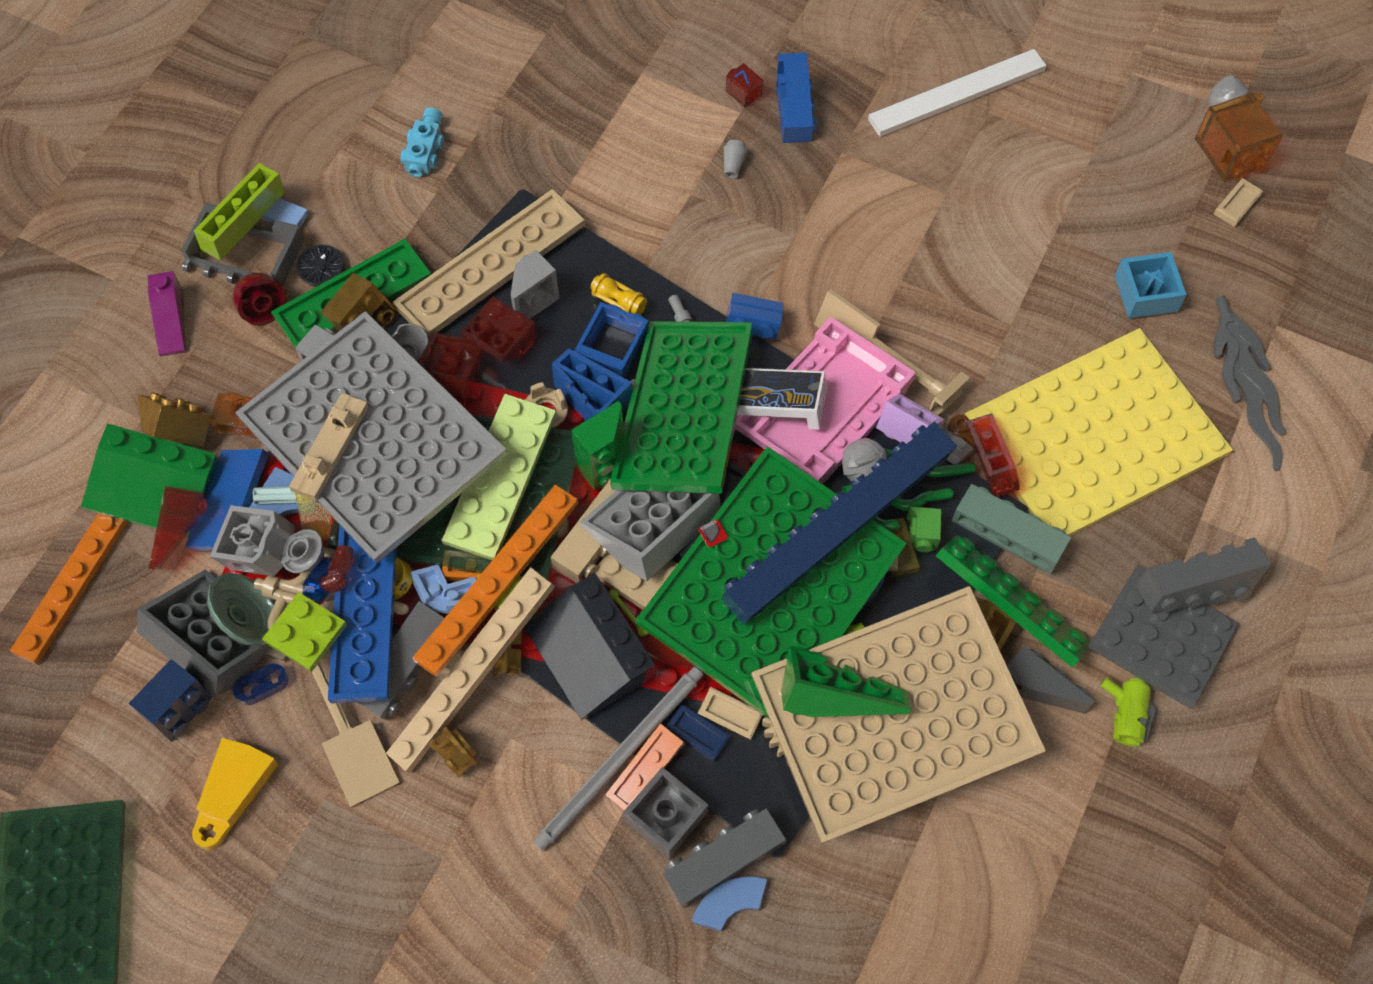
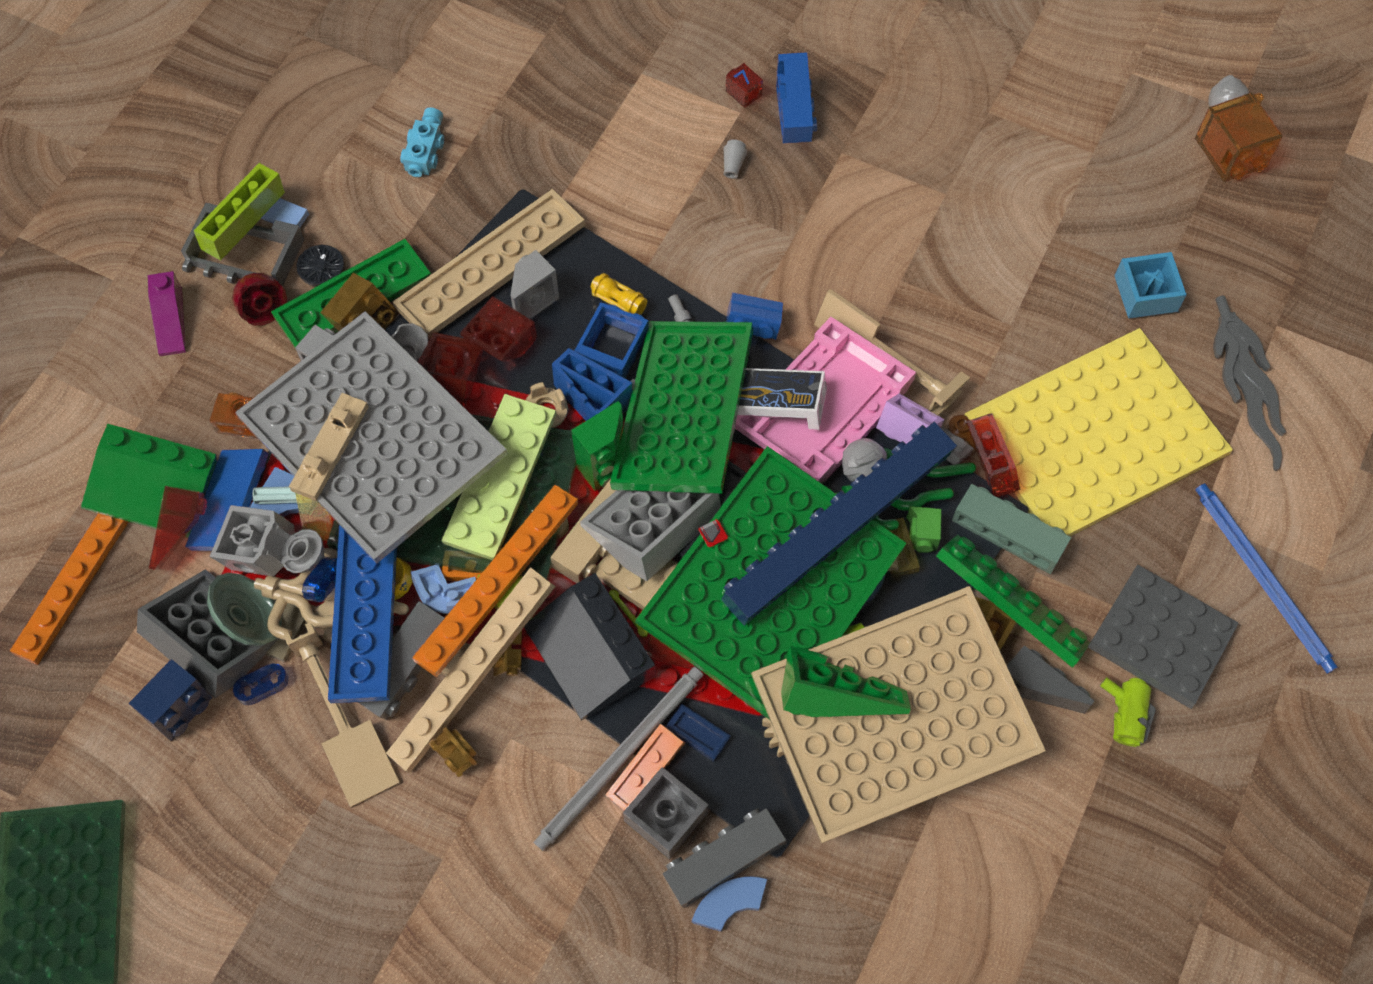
pearl gold slope [137,392,212,447] -> none
yellow piece [192,738,279,850] -> none
lime plate [262,592,347,672] -> none
clear red arm [320,545,355,593] -> none
tan tile [698,687,762,739] -> none
white tile [868,49,1046,137] -> none
dark grey wedge [1136,537,1271,613] -> none
tan tile [1214,178,1263,227] -> none
none -> piece [1195,483,1338,674]

